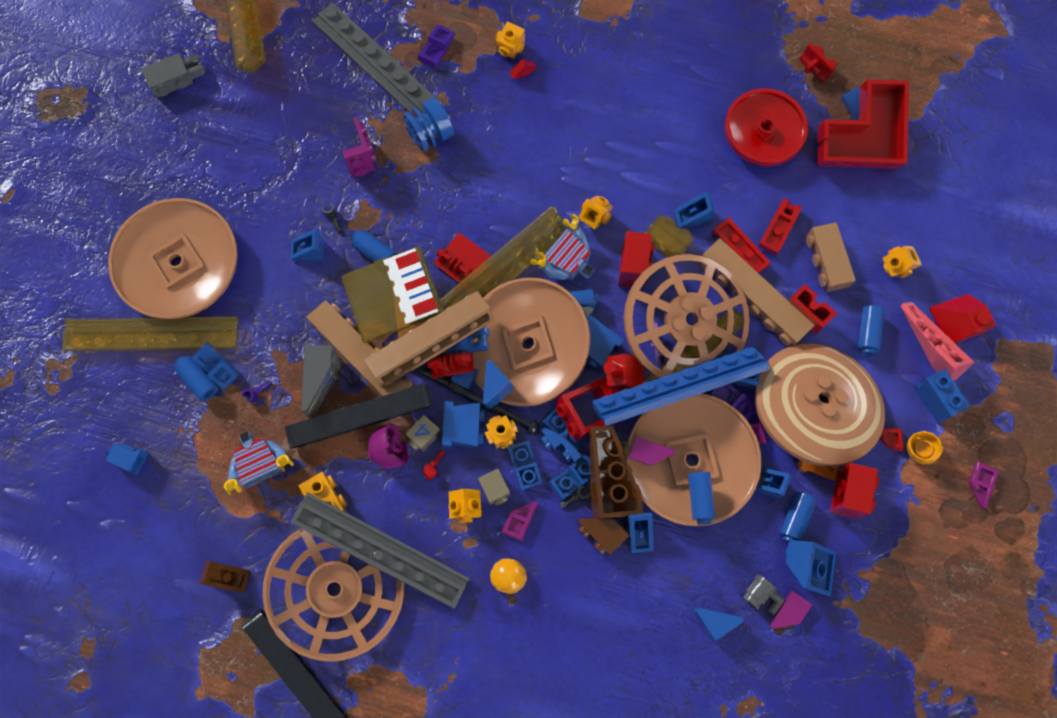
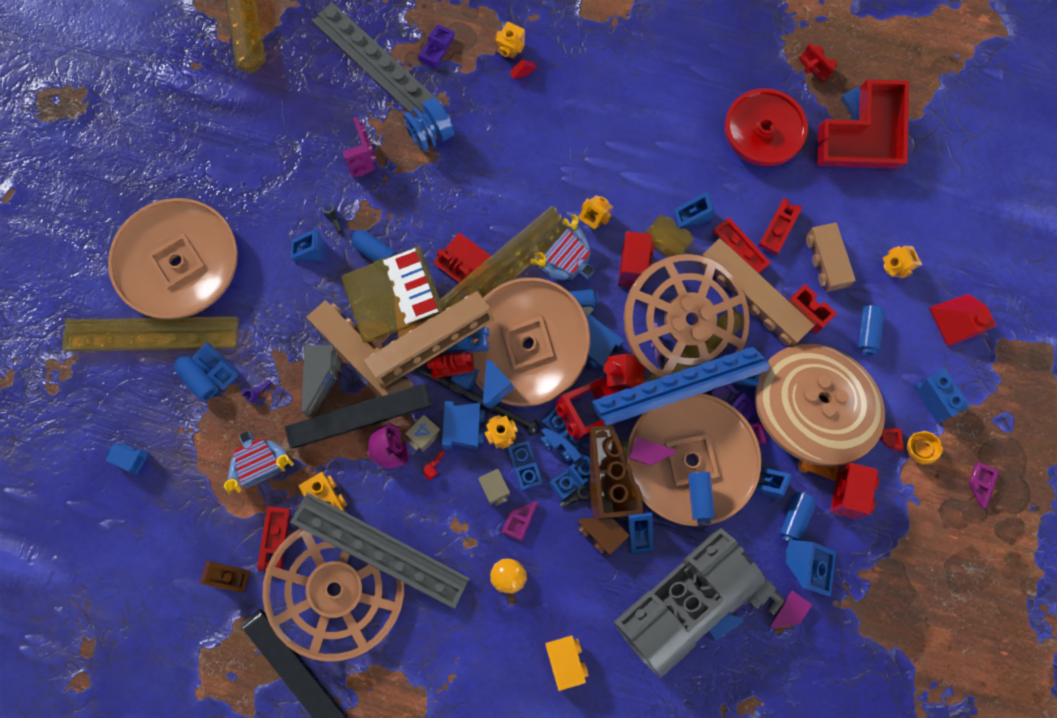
dark grey hinge [141,53,205,98] -> none
light orange brick [449,489,481,523] -> none
coral wedge [901,302,974,381] -> none
none -> red plate [257,506,291,571]
none -> light orange brick [545,635,589,691]
none -> dark grey cylinder [613,528,766,679]

